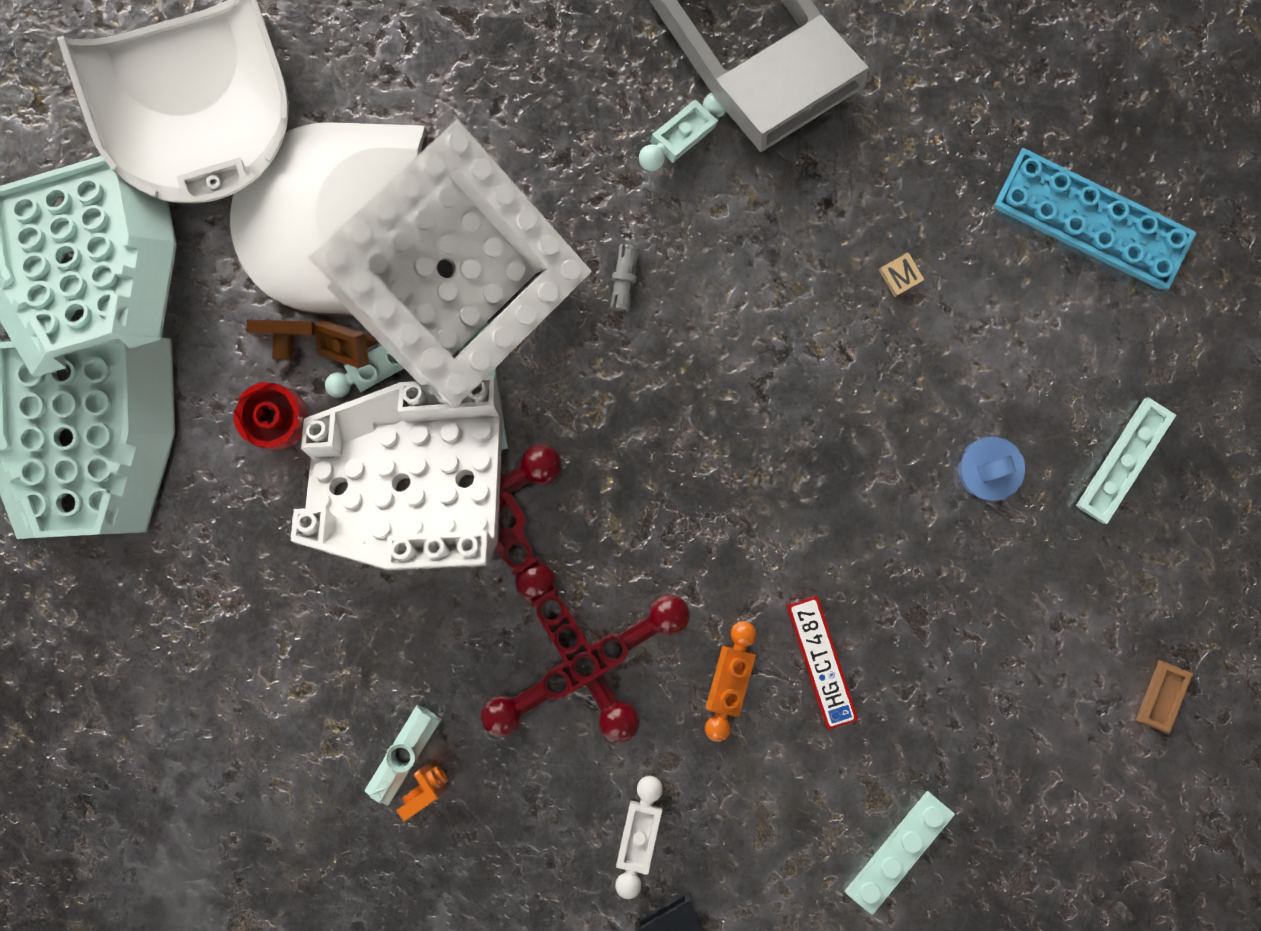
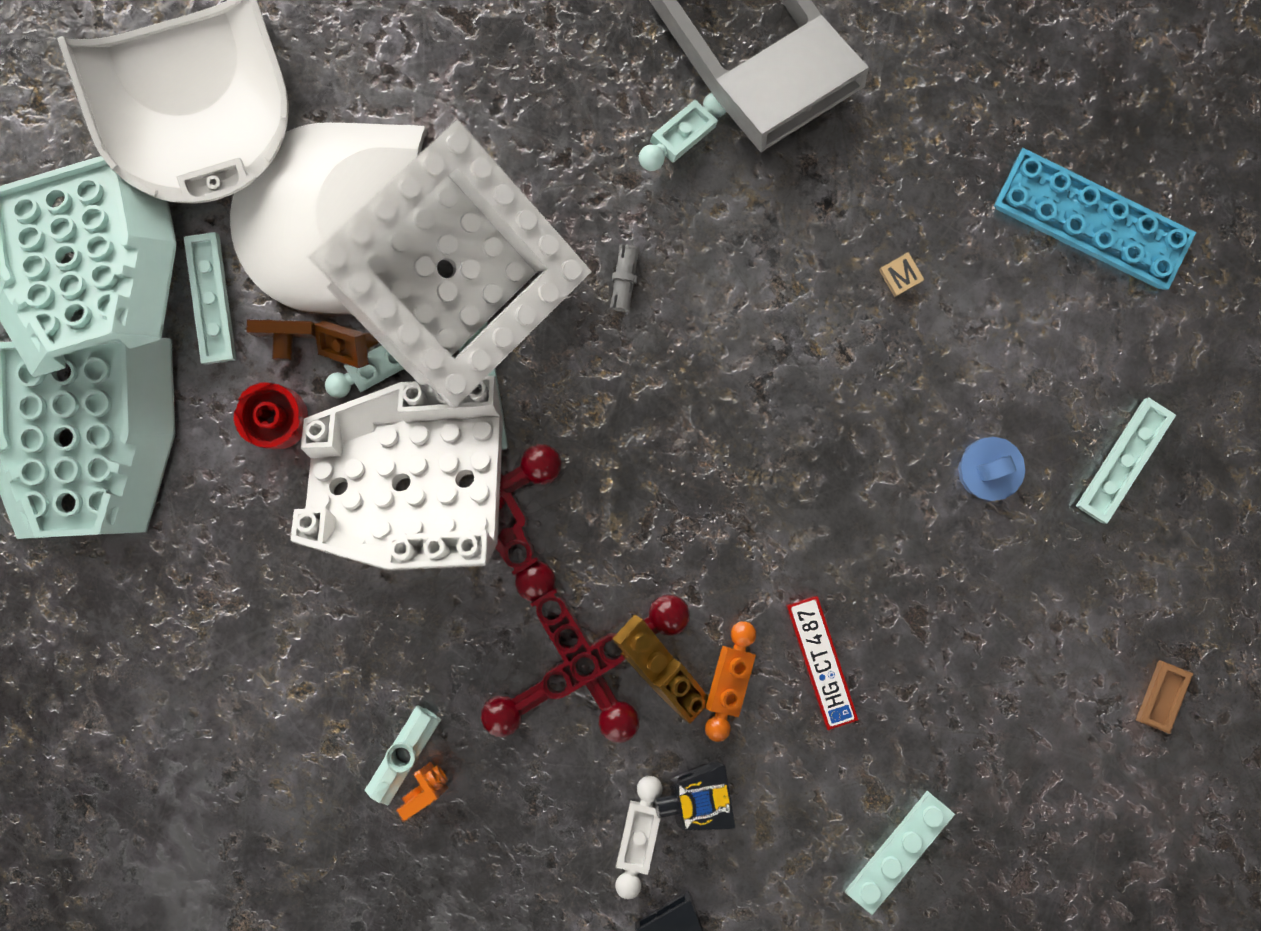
none -> light aqua plate [184,232,237,365]
none -> pearl gold slope [613,614,708,724]
none -> torso [654,761,736,831]

